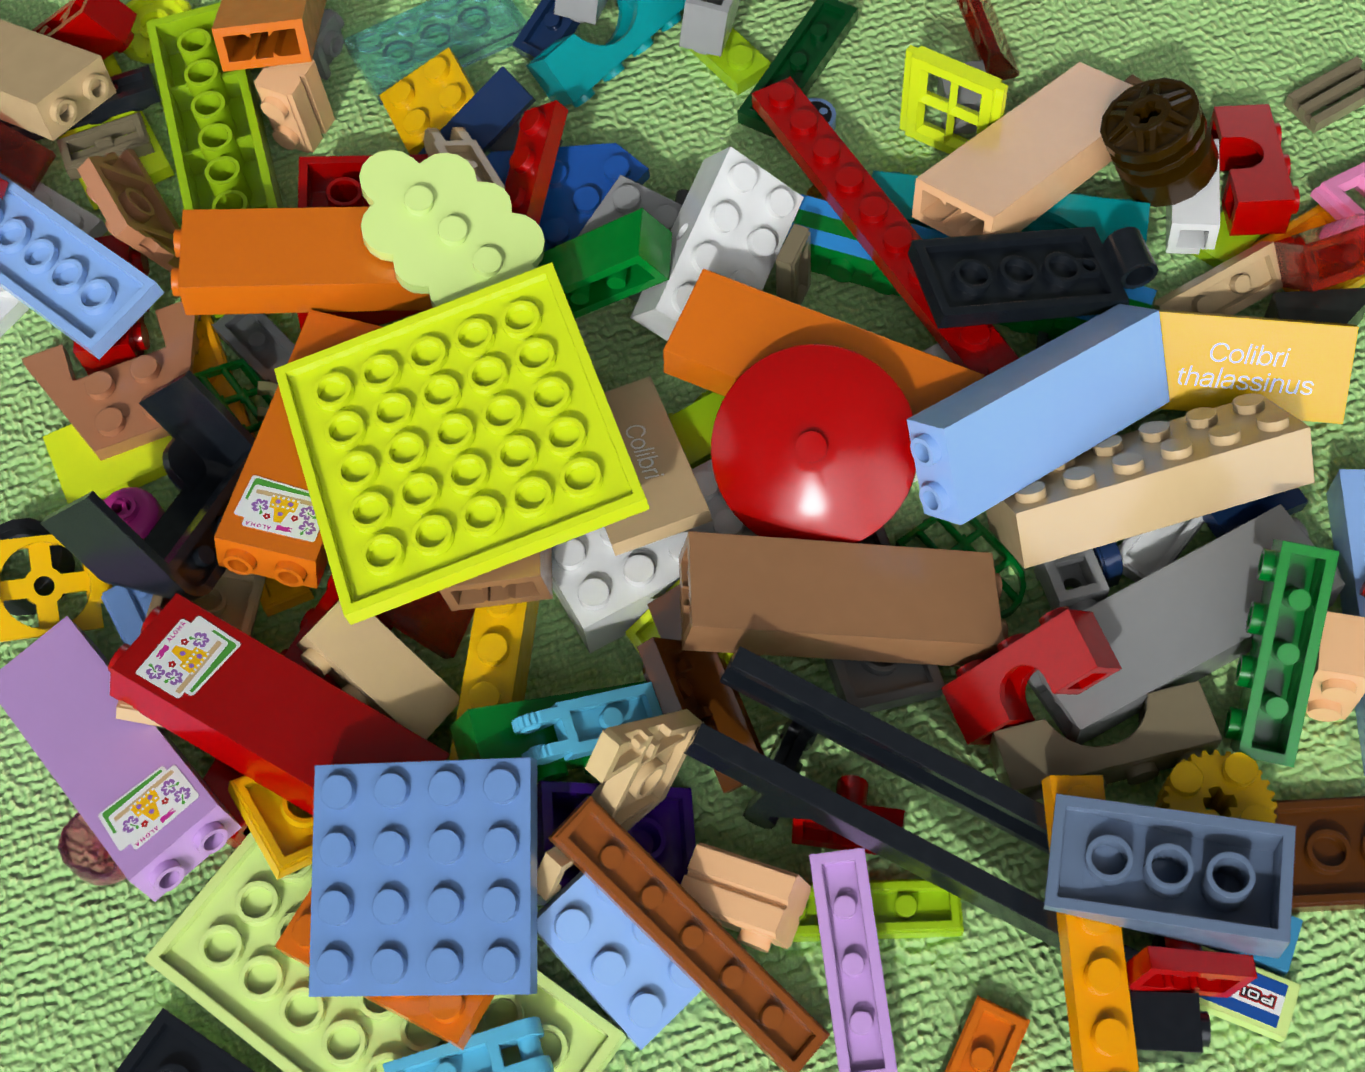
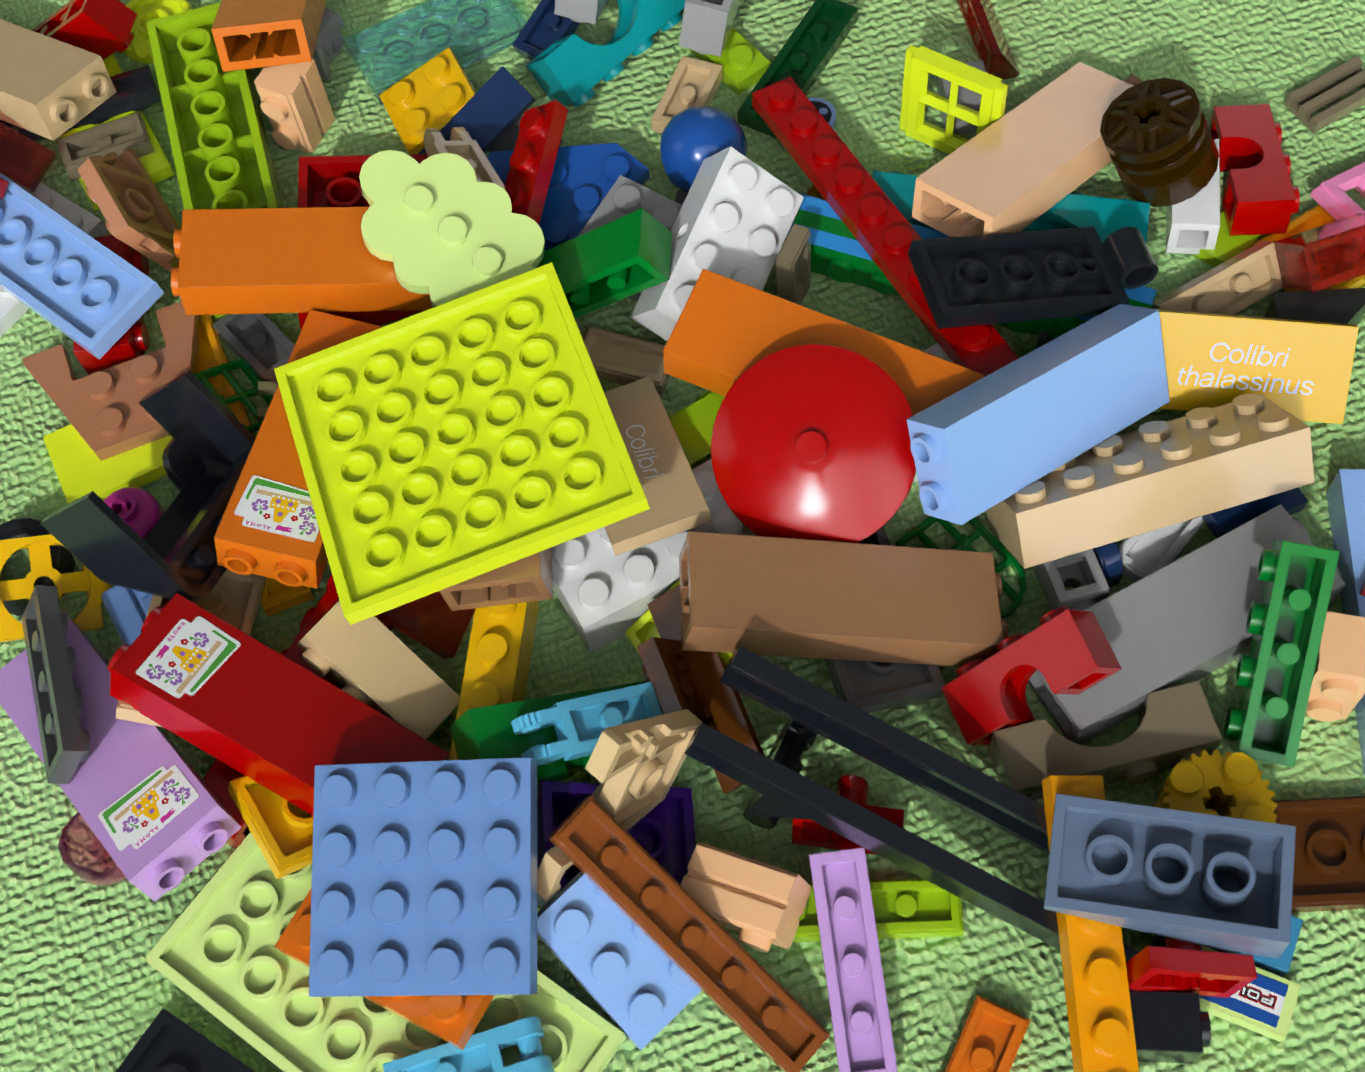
none -> dark grey plate [21,585,90,784]
none -> tan tile [583,326,670,395]
none -> tan plate [651,55,723,133]
none -> blue helmet [660,106,747,193]

